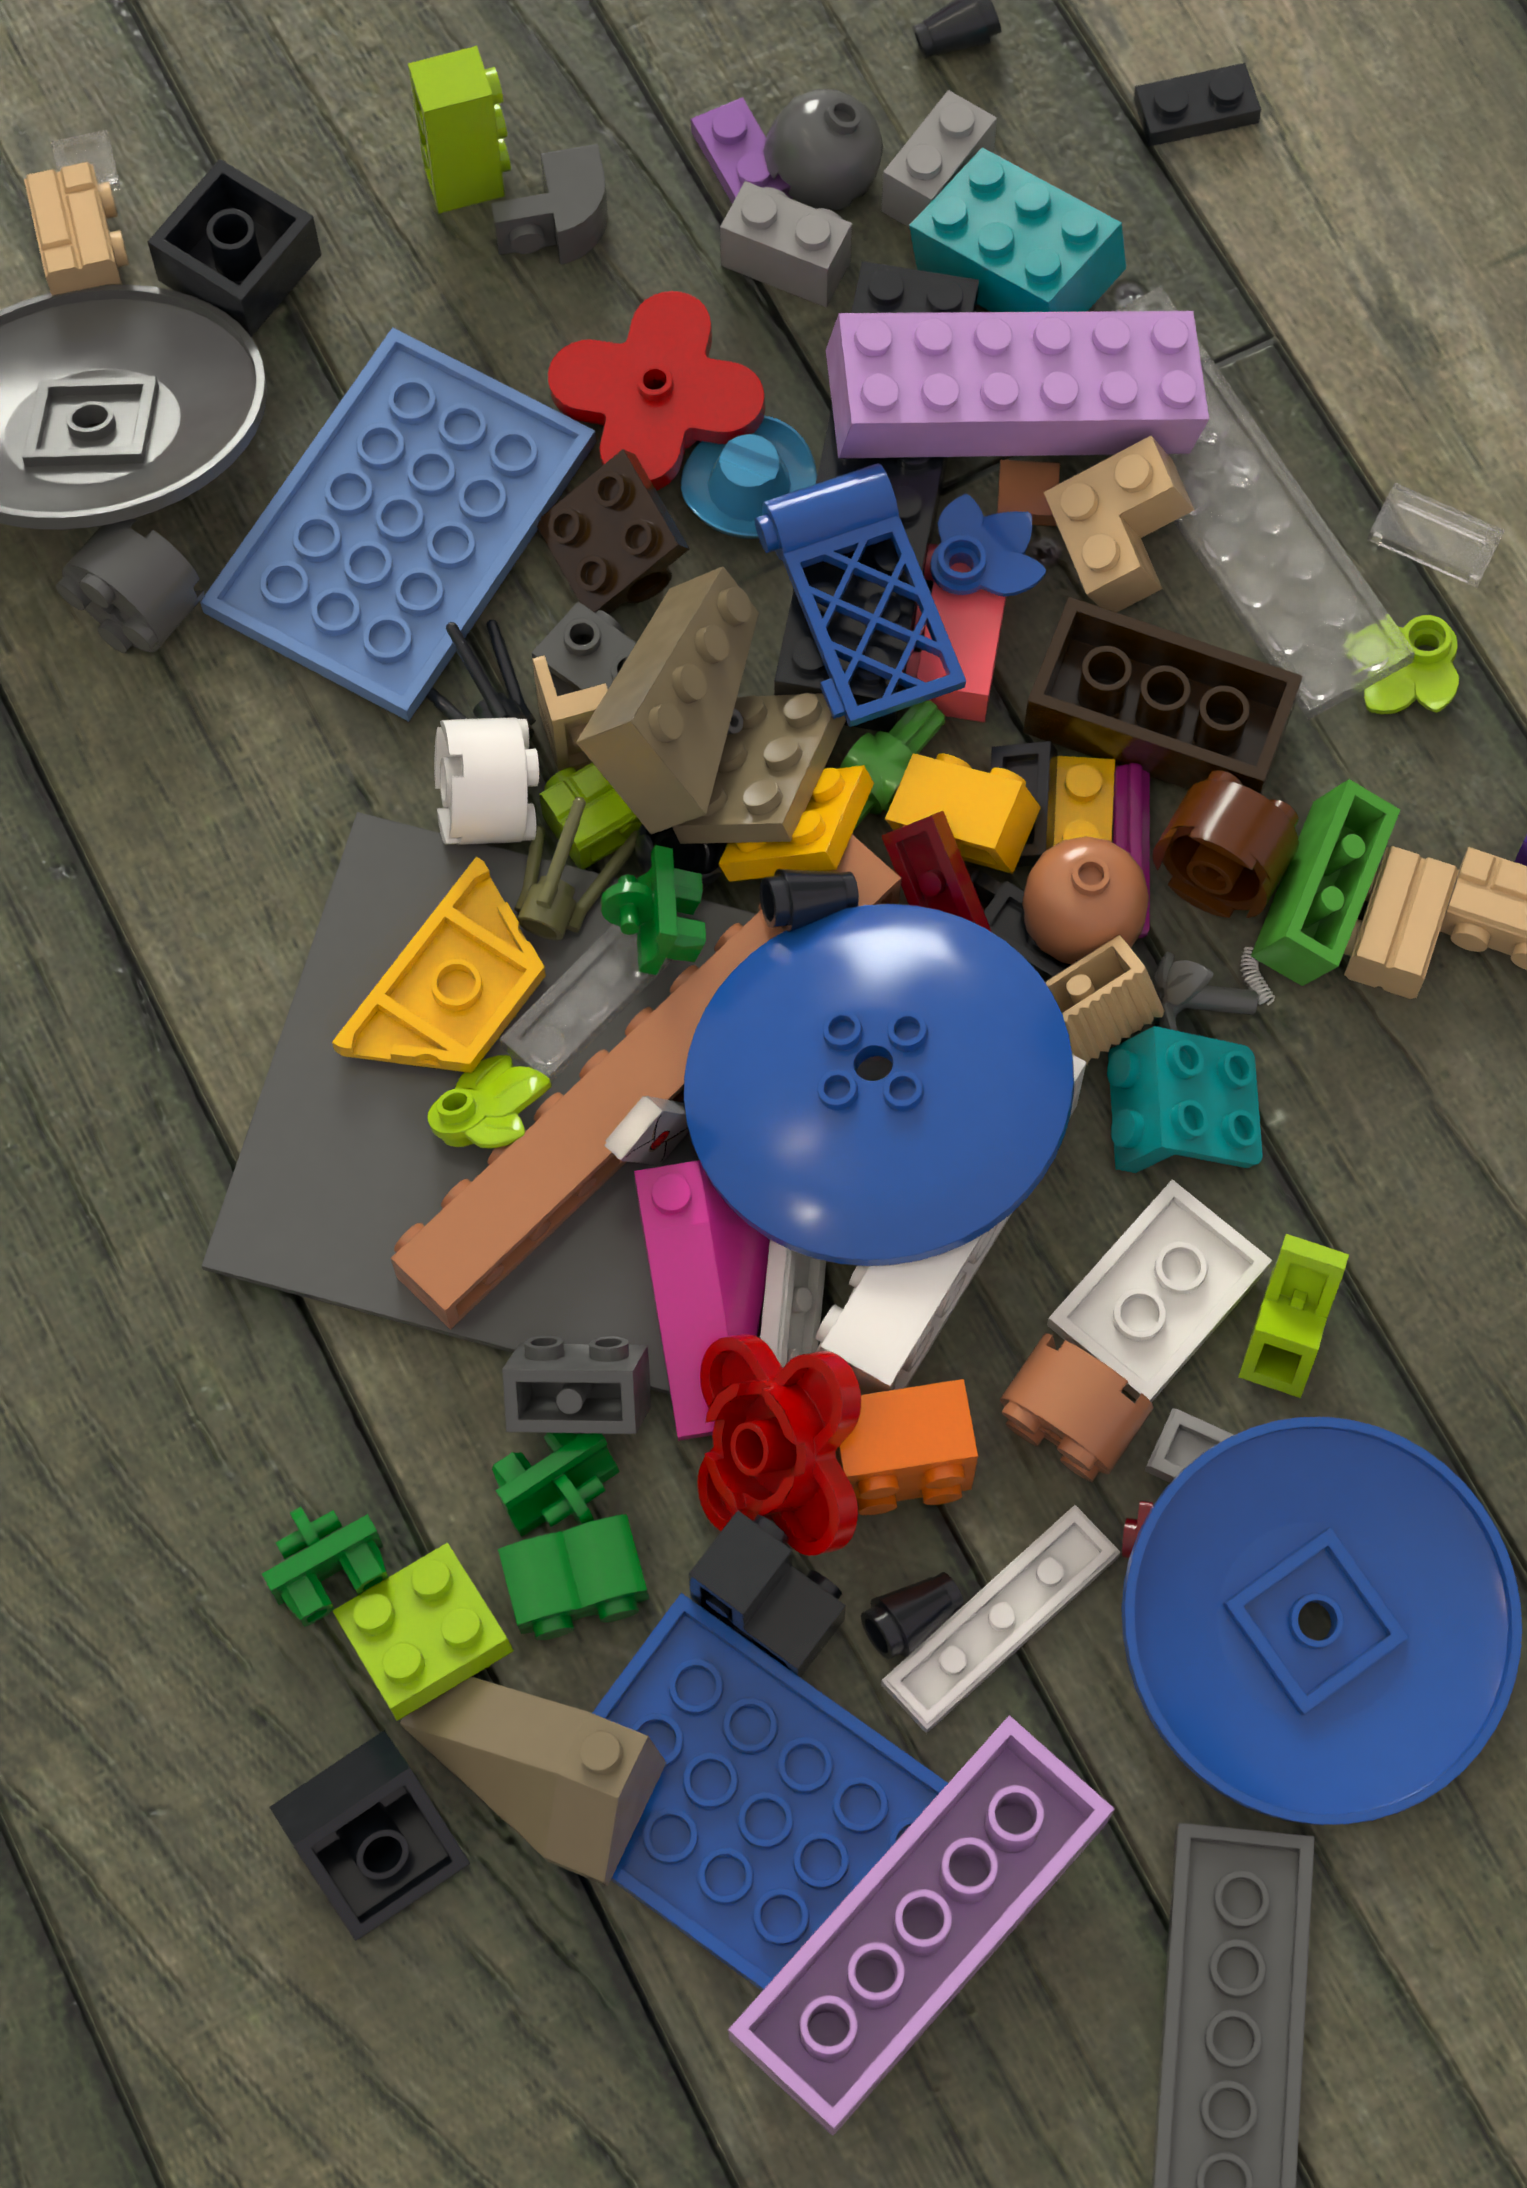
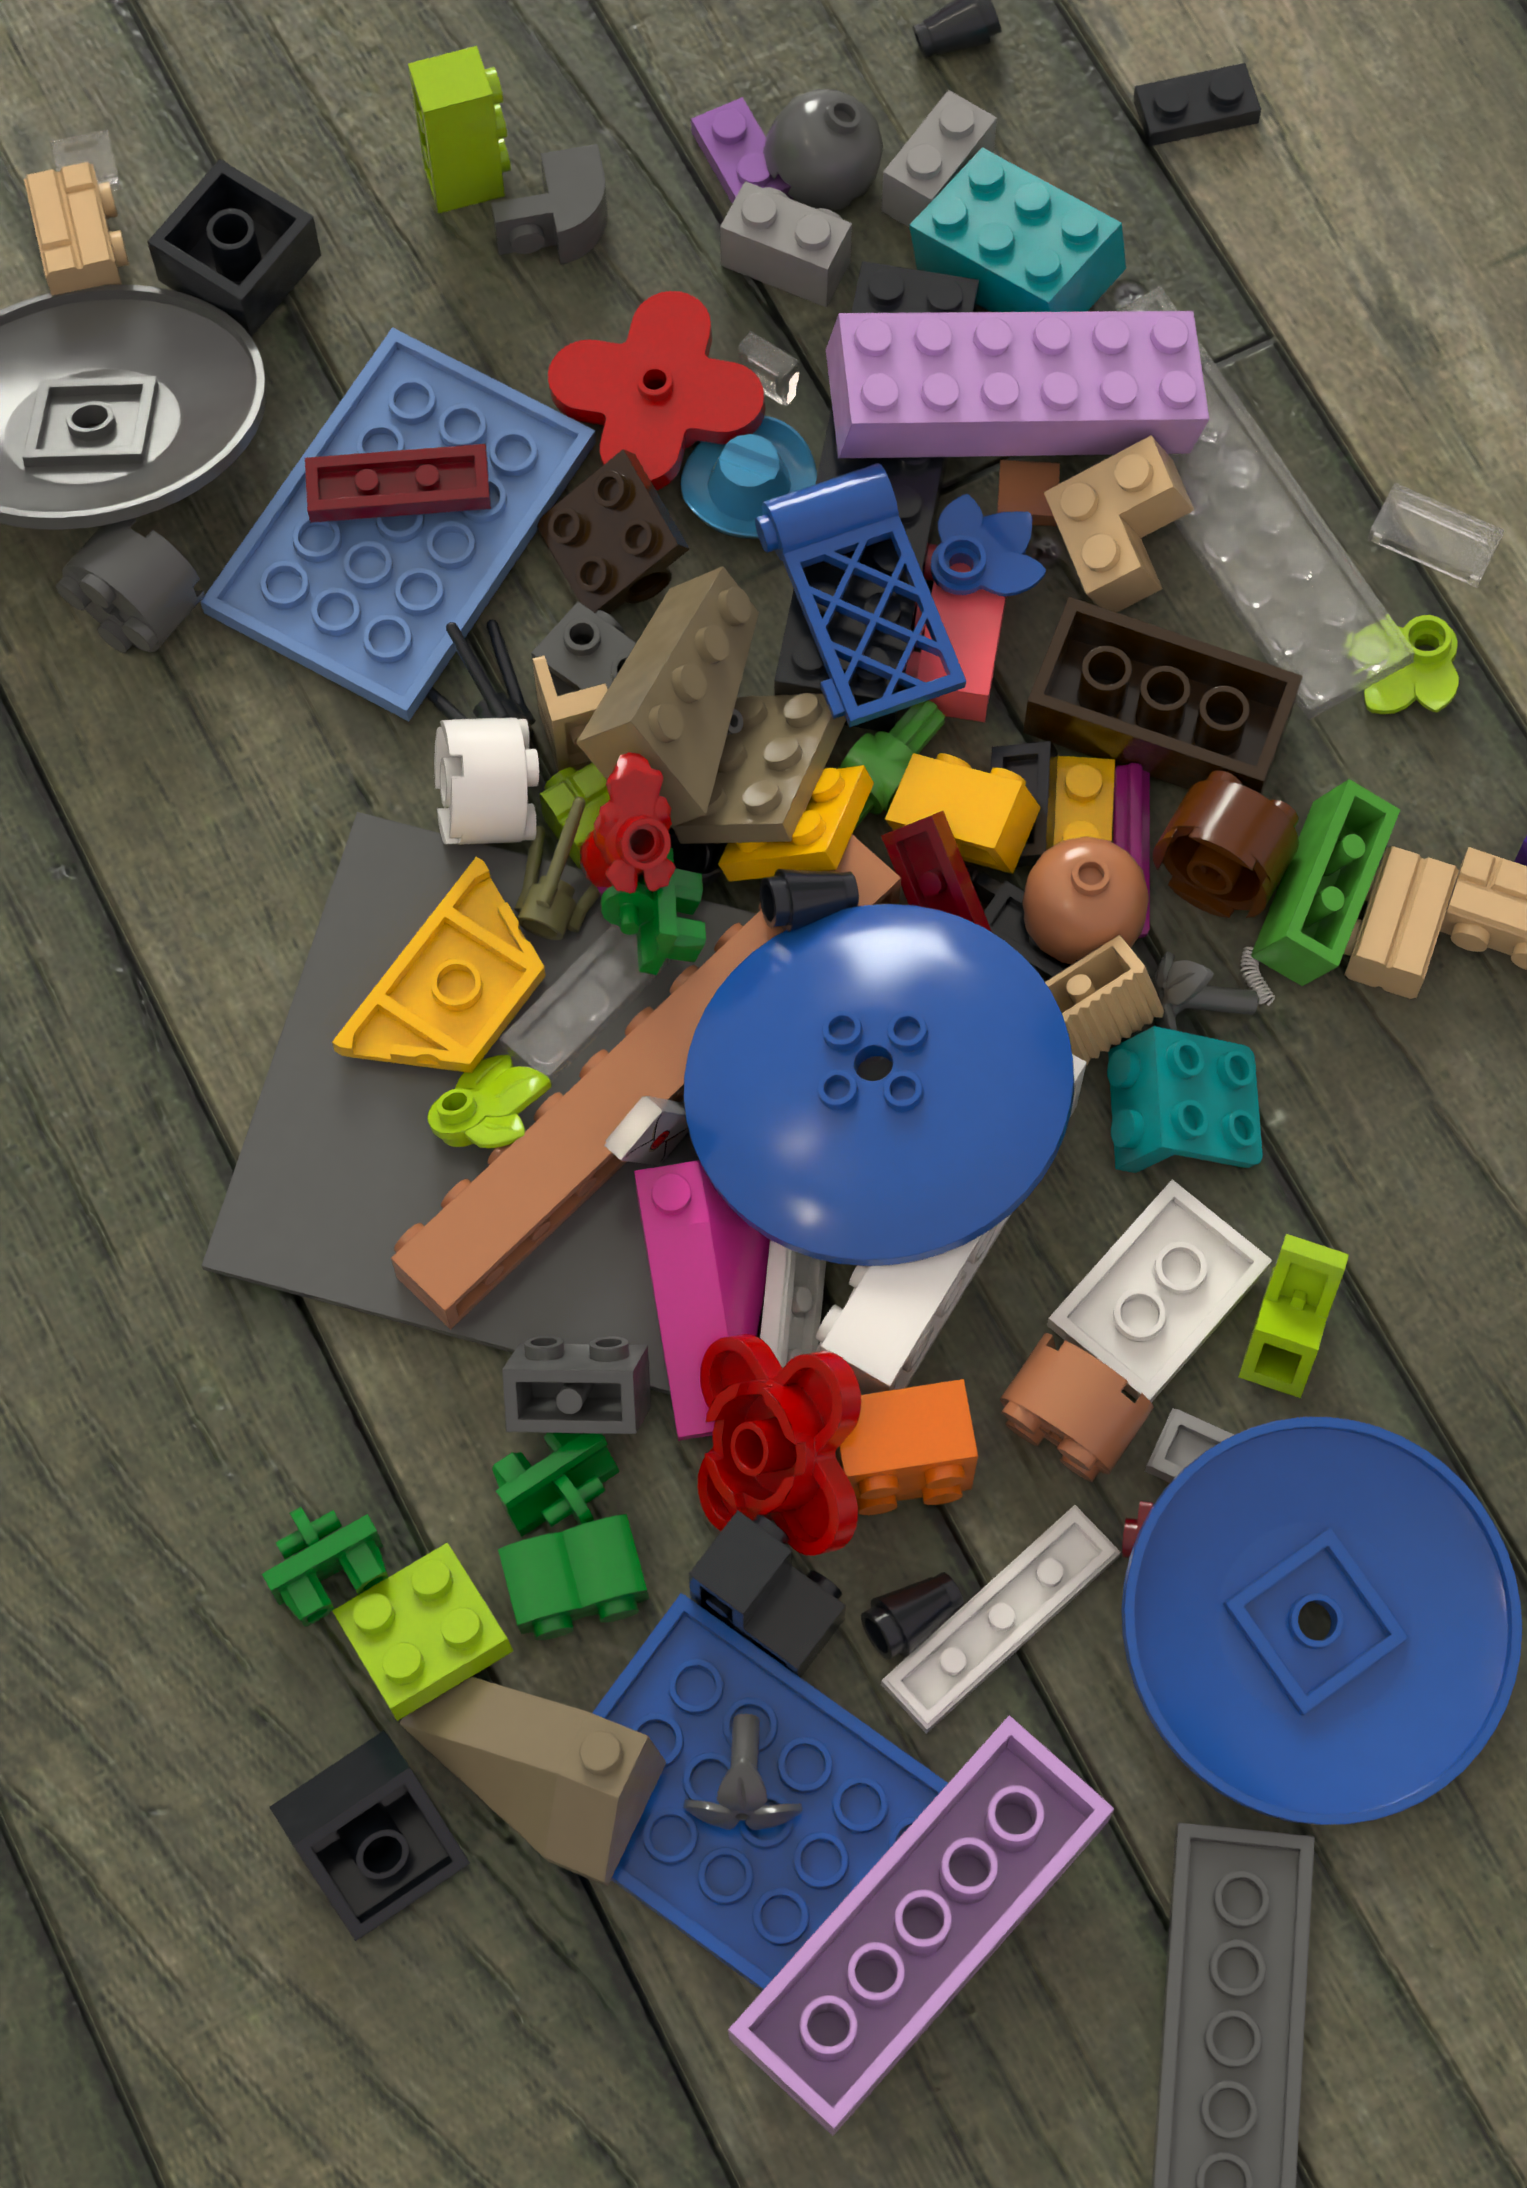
none -> dark red plate [305,444,491,523]
none -> red animal [580,752,676,895]
none -> dark grey plant [683,1714,803,1830]
none -> clear tile [738,331,799,406]

